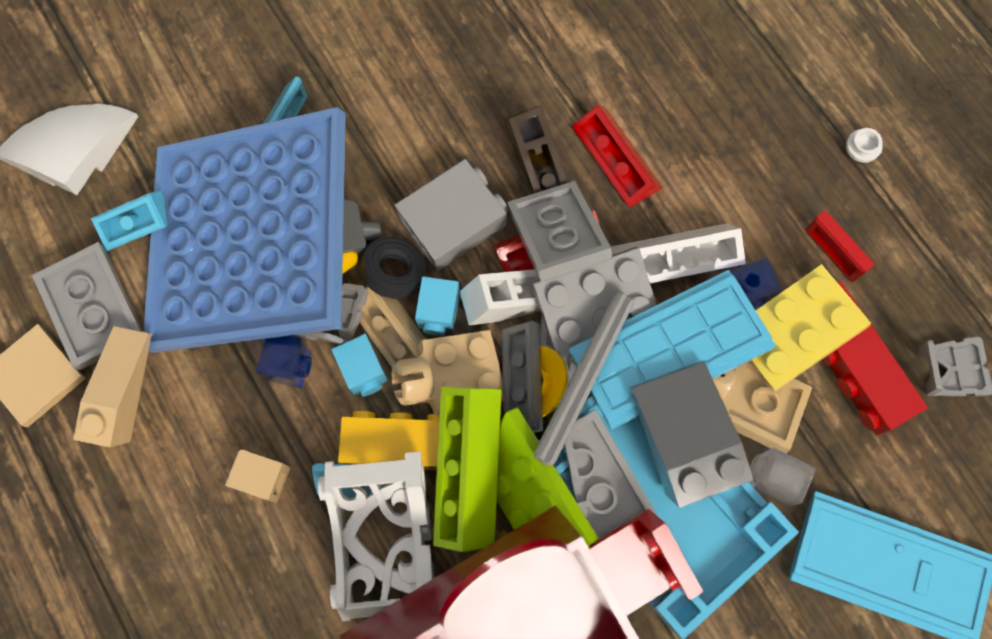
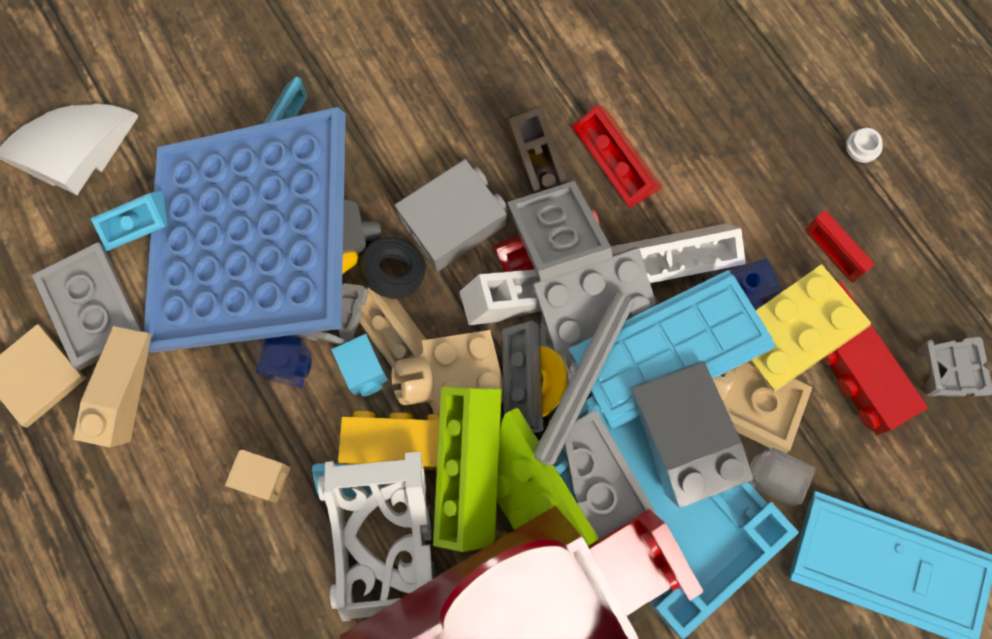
medium azure brick [415,277,460,336] -> none

